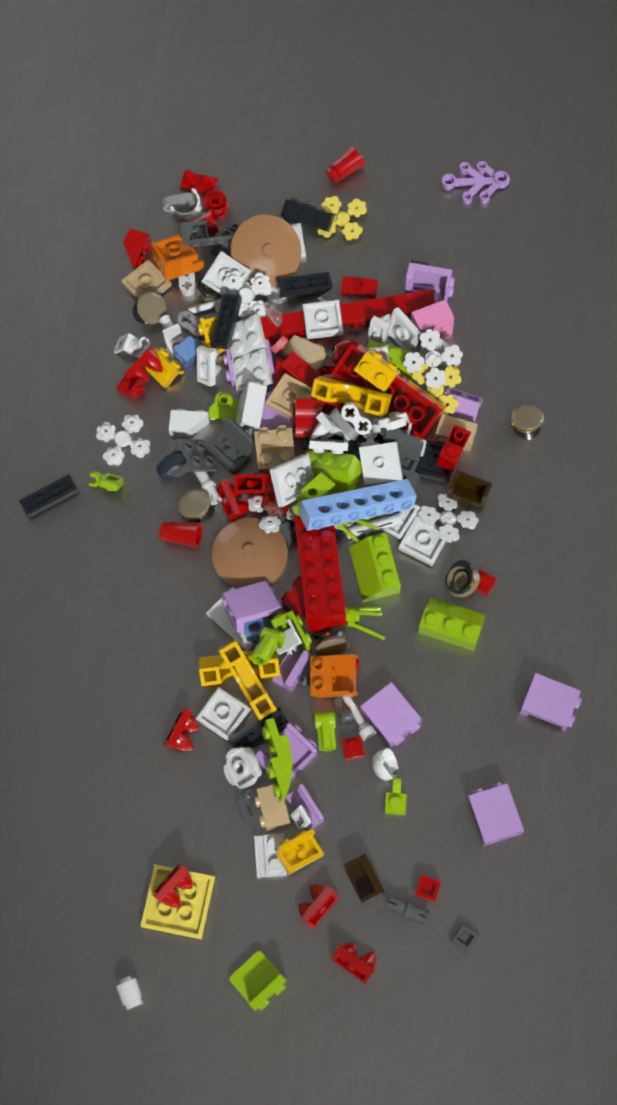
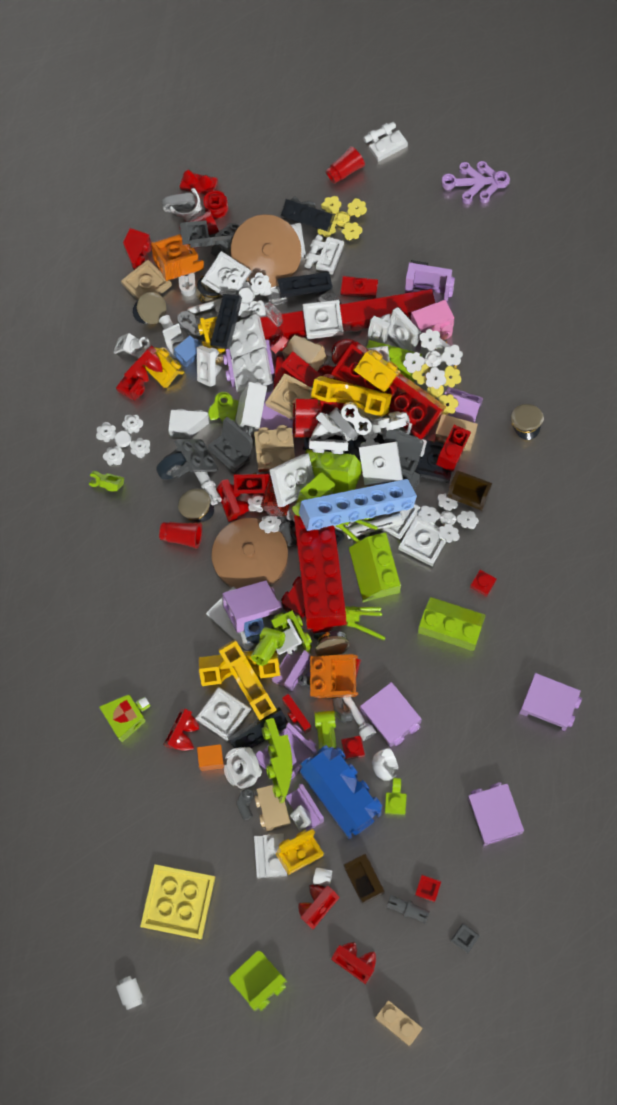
black plate [19,474,79,518] -> none
red tile [151,862,193,908] -> none
dark tan piece [445,560,480,598] -> none
none -> lime torso [99,695,151,743]
none -> orange panel [197,745,224,771]
none -> red plate [282,693,312,734]
none -> blue brick [300,745,382,839]
none -> white plate [304,235,344,275]
none -> white hose [313,867,332,887]
none -> white plate [363,122,408,162]
none -> tan brick [375,1000,423,1046]

